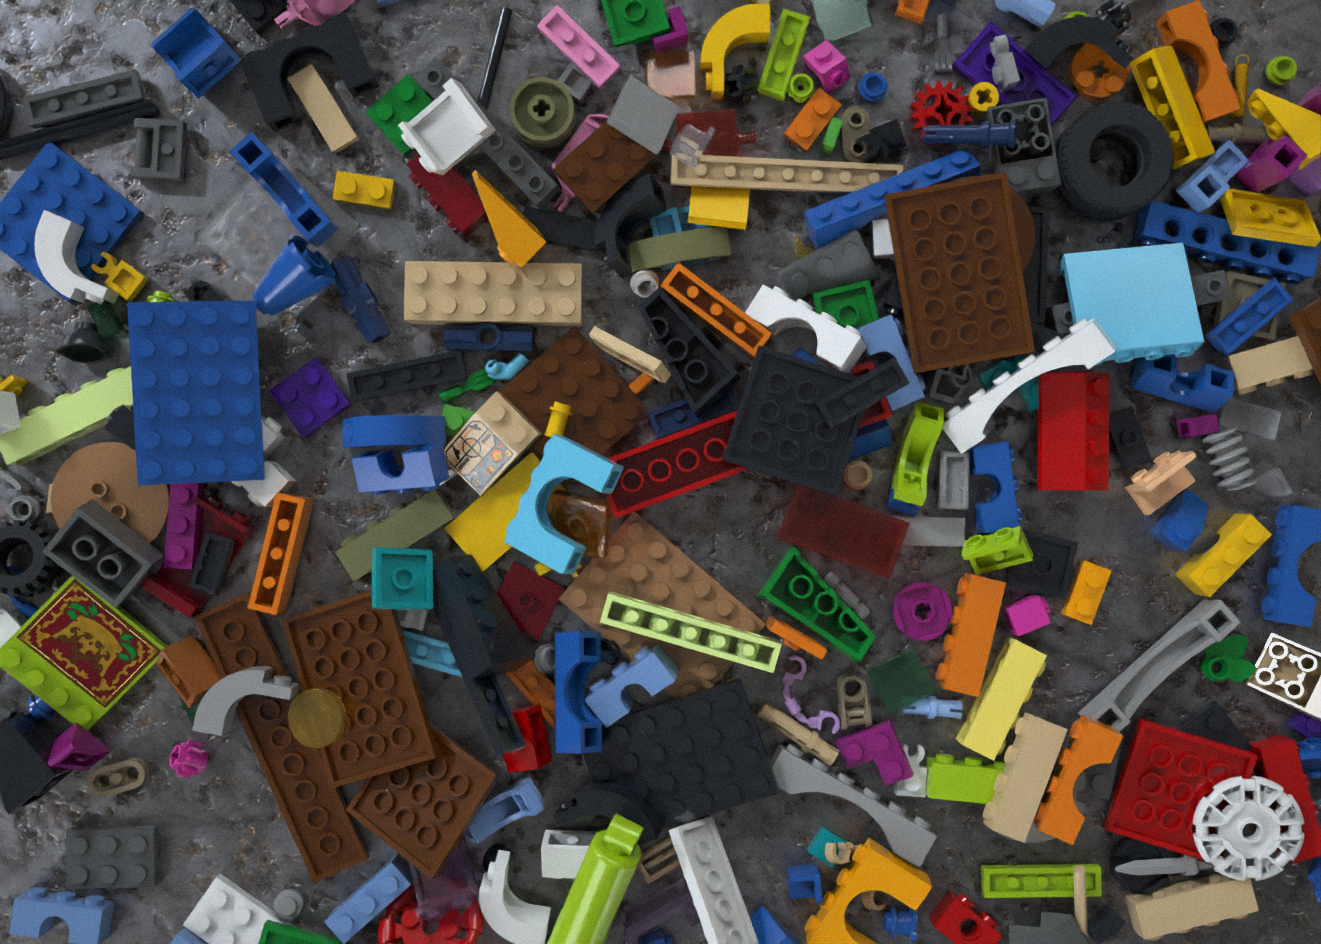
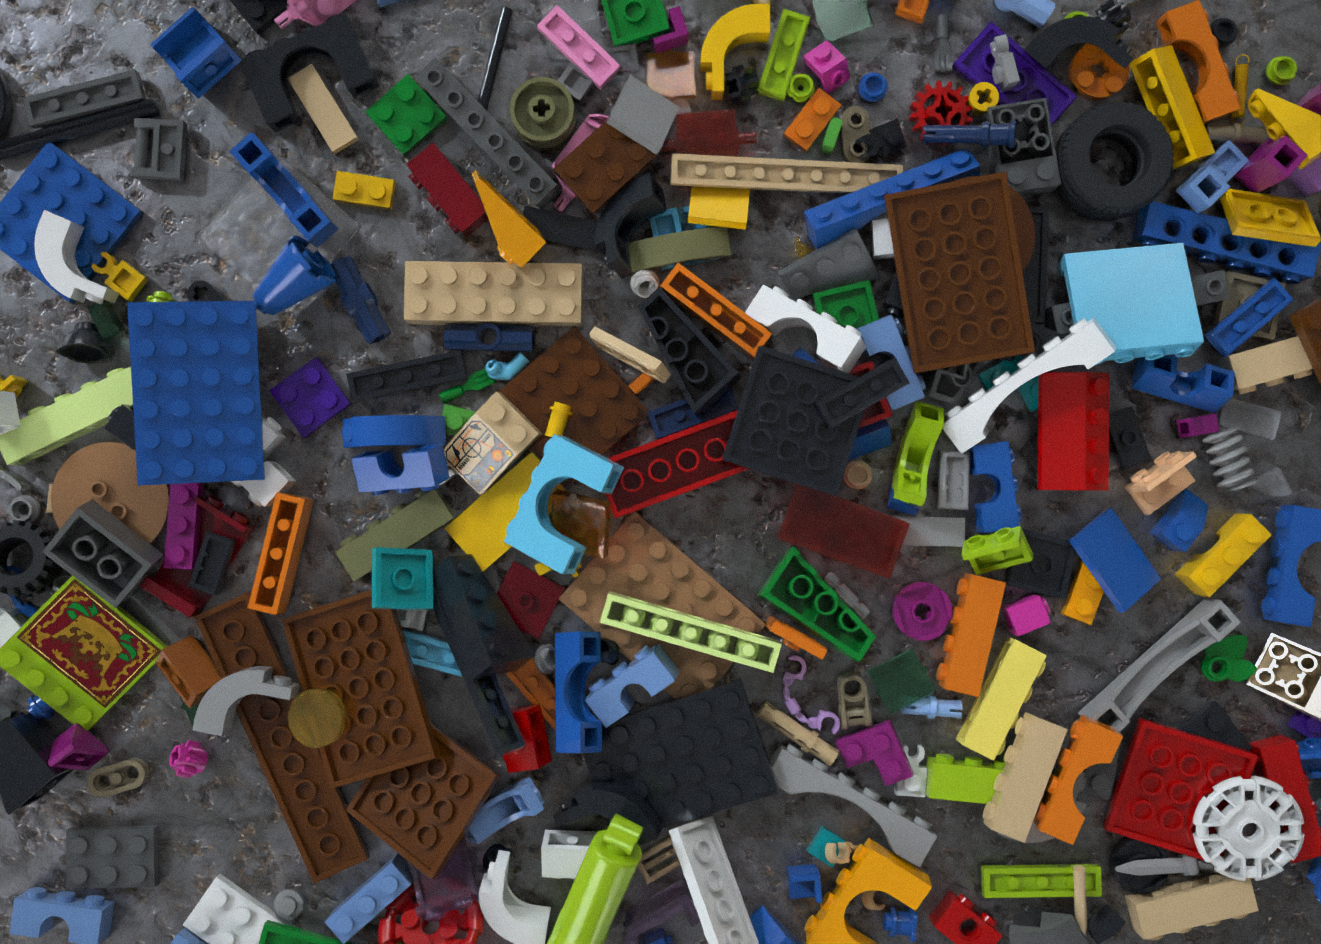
white panel [398,78,496,175] -> none
clear panel [670,124,716,169] -> none
none -> blue tile [1068,507,1161,613]

